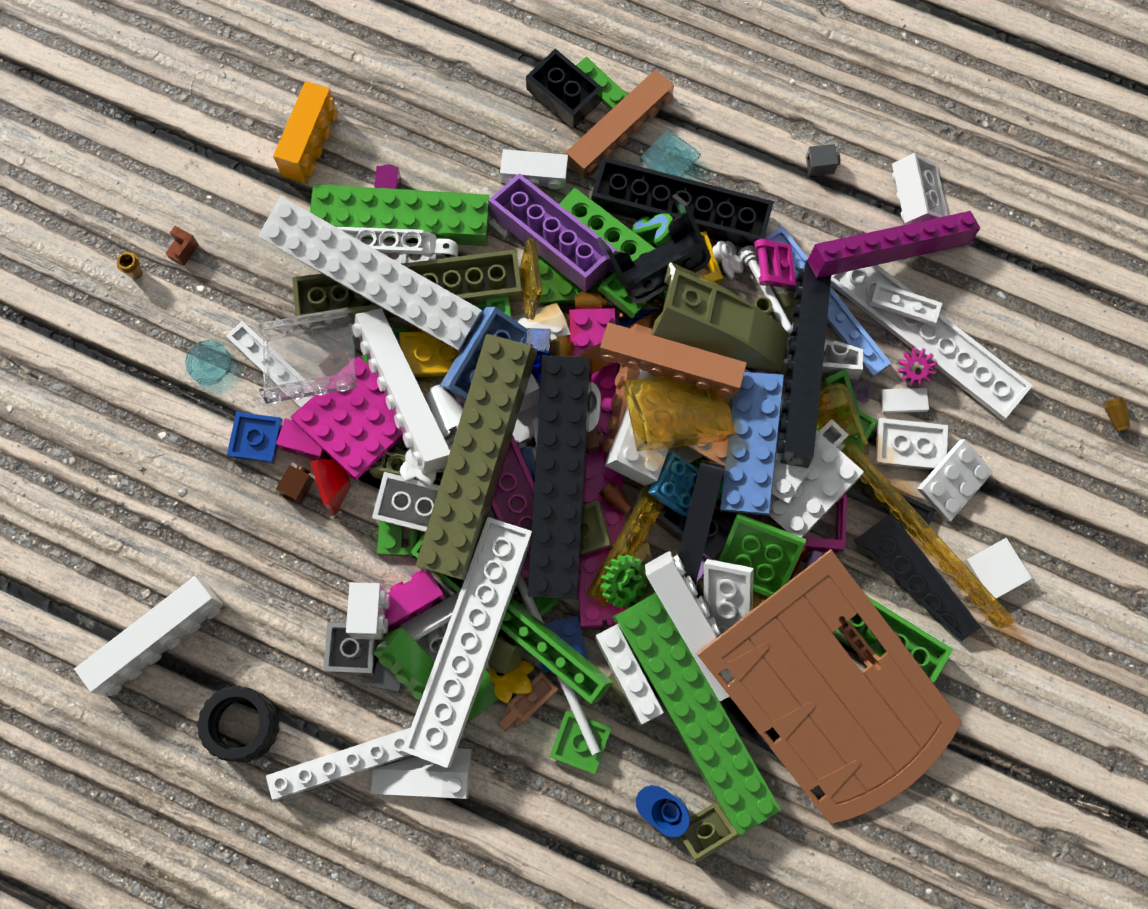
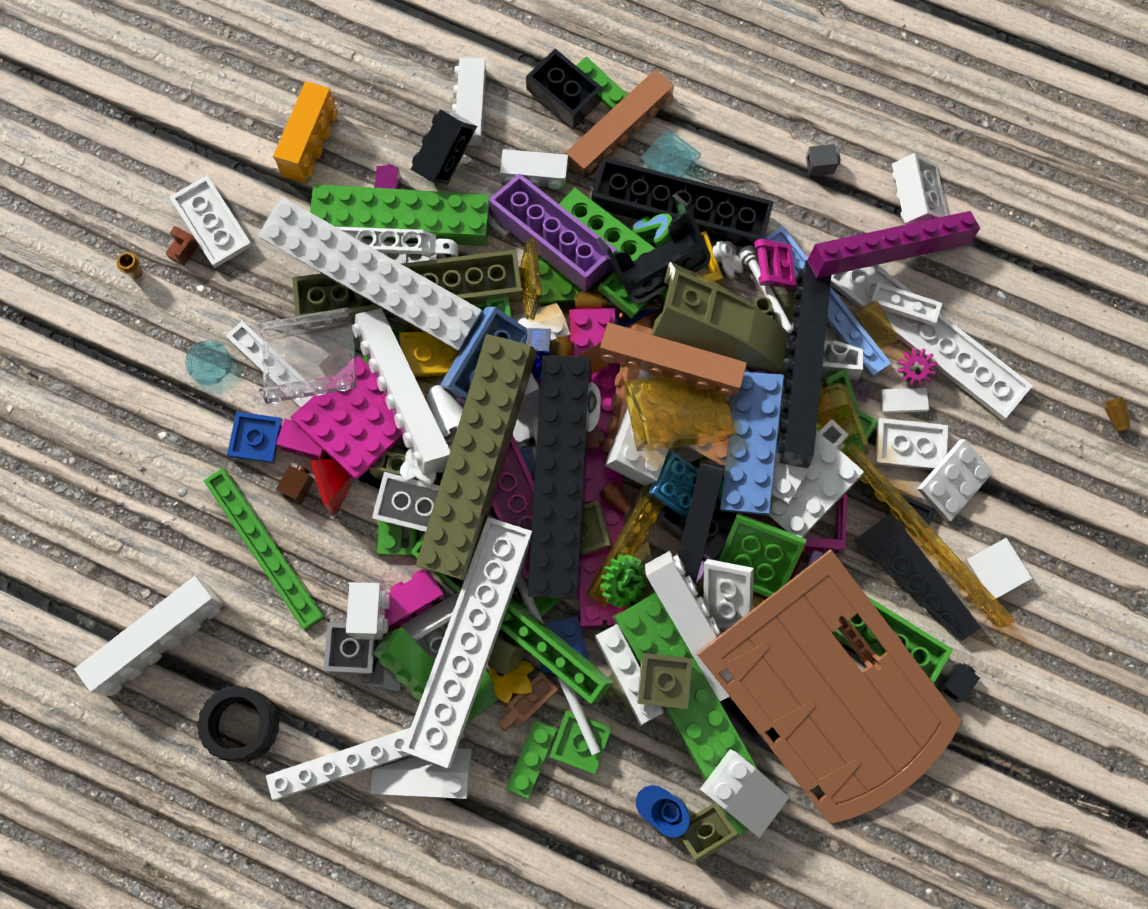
none -> white plate [169,175,252,268]
none -> bright green tile [203,468,325,631]
none -> black brick [410,109,478,185]
none -> white brick [452,58,486,146]
none -> bright green plate [506,720,557,799]
none -> olive plate [637,653,693,709]
none -> white slope [700,749,790,838]
none -> clear yellow tile [856,299,898,349]
none -> black brick [938,663,980,703]

